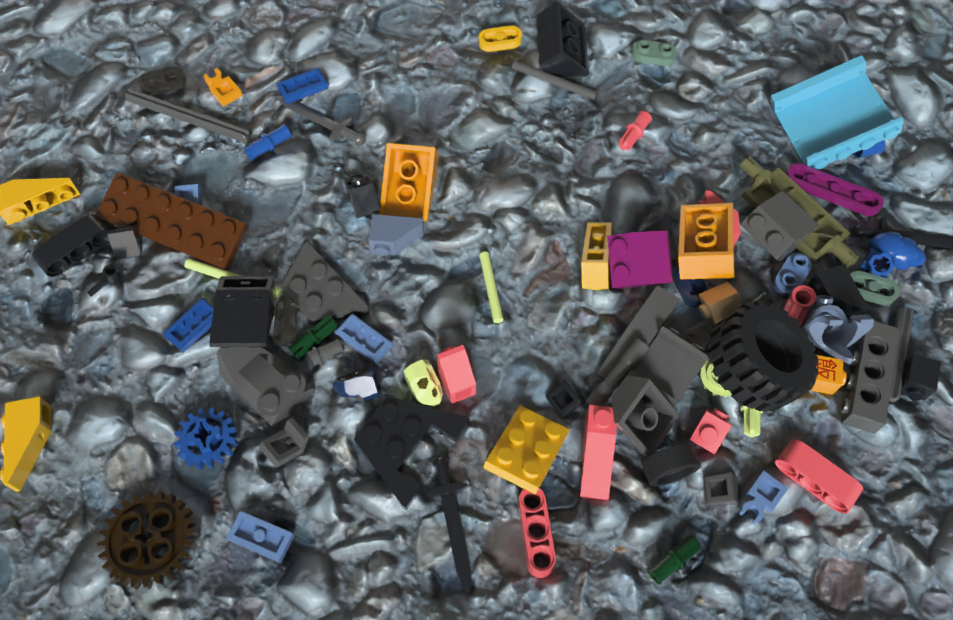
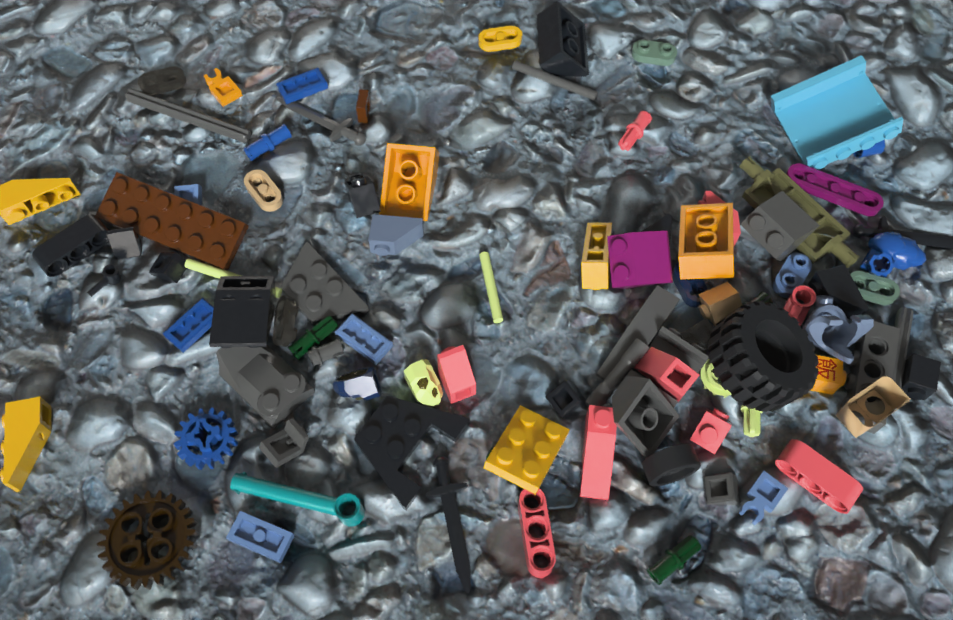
none -> black slope [149,252,187,283]
none -> teal piece [230,472,365,527]
none -> tan plate [244,170,283,212]
none -> reddish brown tile [356,89,371,123]
none -> coral slope [634,347,699,402]
none -> tan piece [836,376,910,438]

